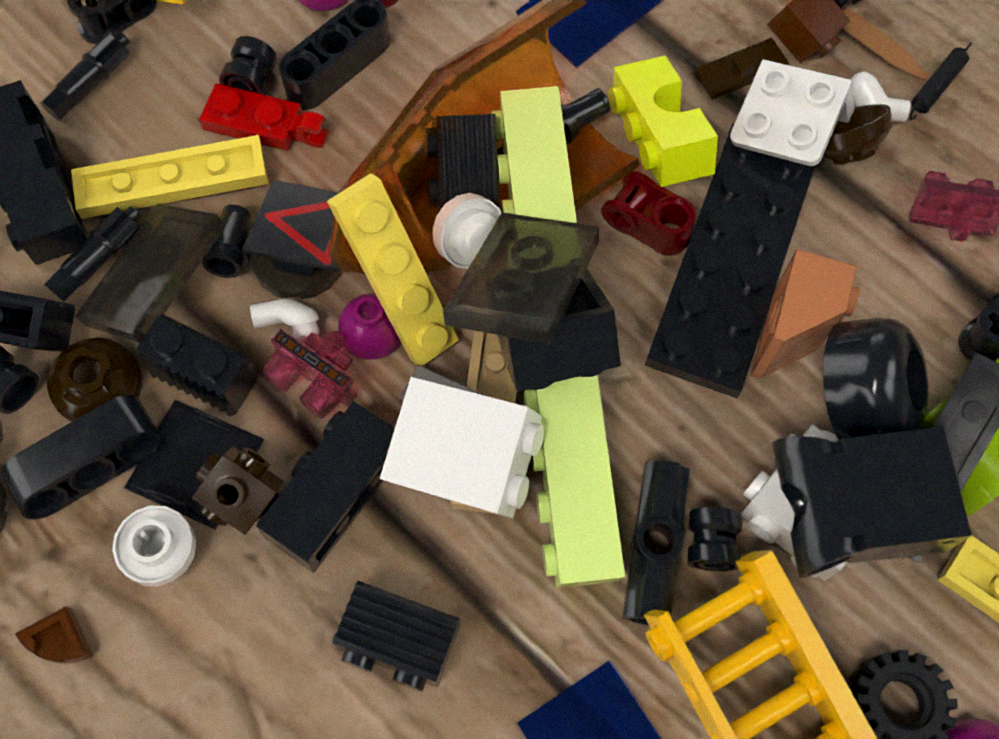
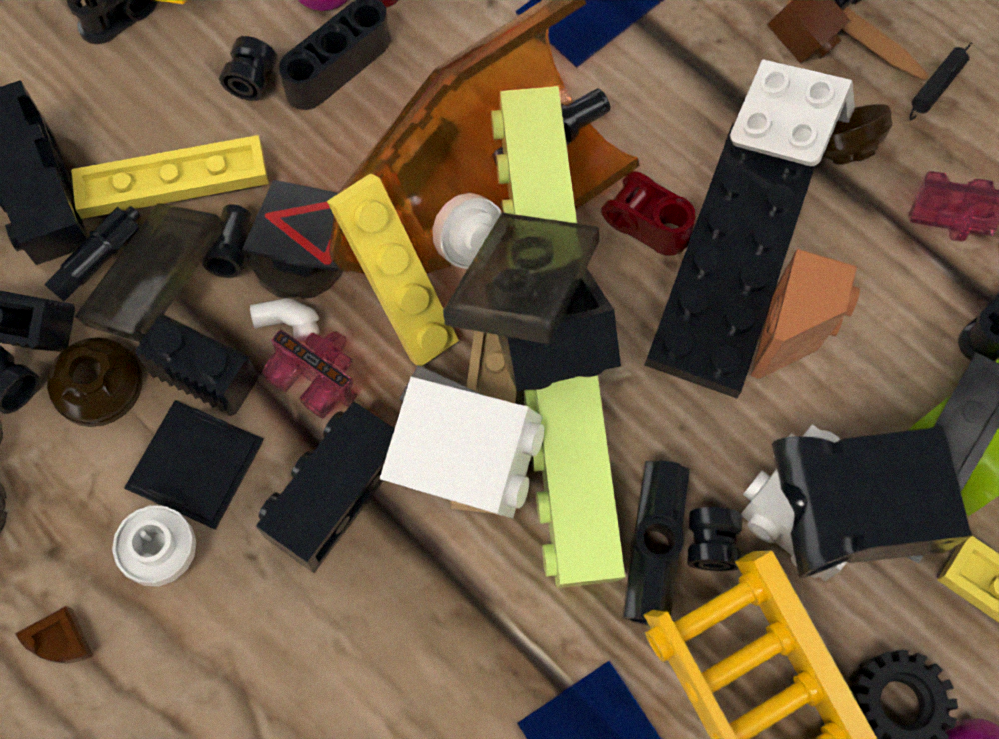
black beam [2,395,162,520] -> none
black piece [40,32,130,120] -> none
dark brown brick [192,446,285,535] -> none
red plate [199,83,328,151] -> none
black brick [332,581,461,692] -> none
magenta brick [338,293,401,360] -> none
black brick [424,114,500,214] -> none
neon yellow arch [608,55,718,187] -> none
dark brown piece [695,37,790,100] -> none
black piece [823,318,929,440] -> none
white arm [851,72,910,123] -> none

